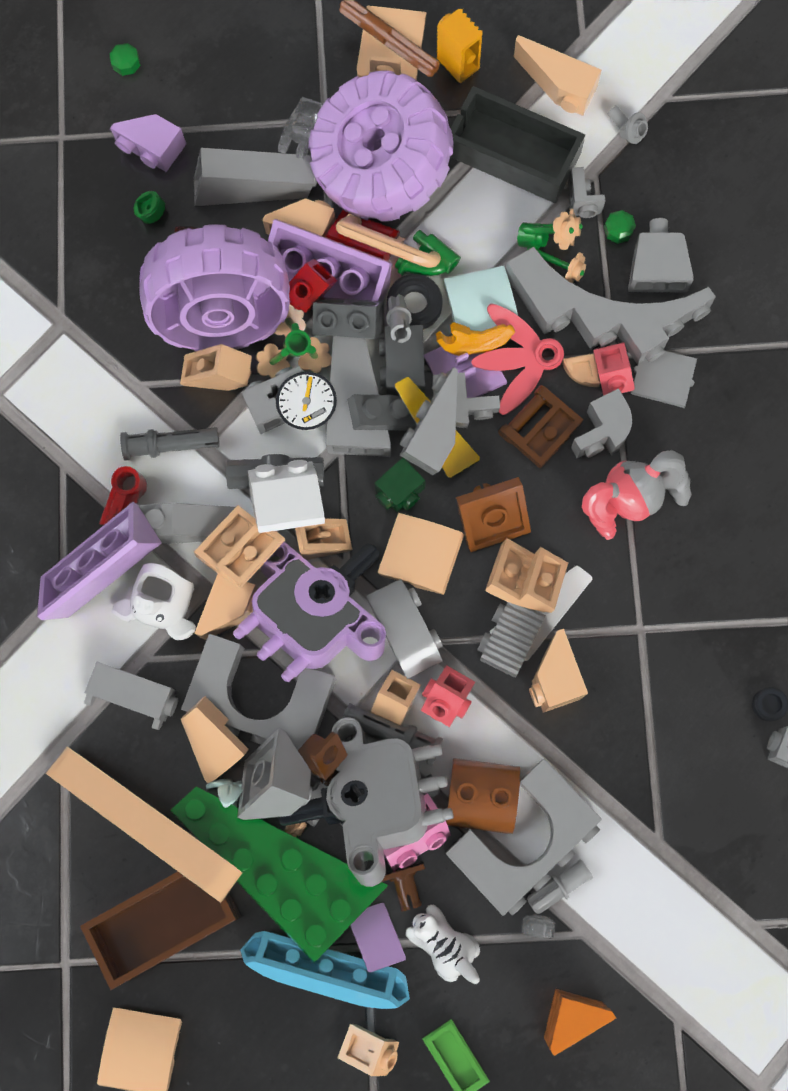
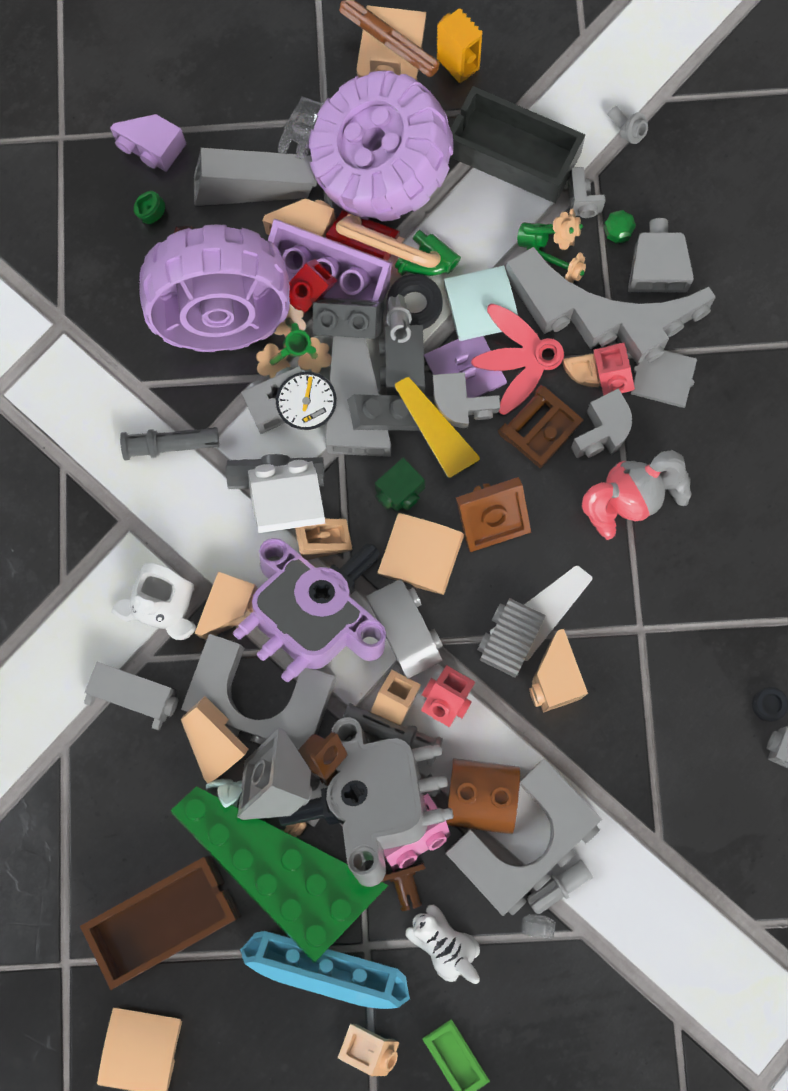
lavender slope [37,502,162,620] -> none
light nougat beam [46,746,242,903] -> none
red piece [99,466,147,526] -> none
green tile [109,43,141,76] -> none
light grey slope [139,503,242,544] -> none
light nougat slope [180,344,252,391] -> none
light nougat slope [194,505,285,588] -> none
lavender sticker [350,903,406,972] -> none
light grey slope [400,367,458,475] -> none
light orange piece [436,322,515,356] -> none
light nougat slope [485,538,568,613] -> none
light nougat slope [514,35,602,116] -> none
orange slope [544,989,616,1056] -> none

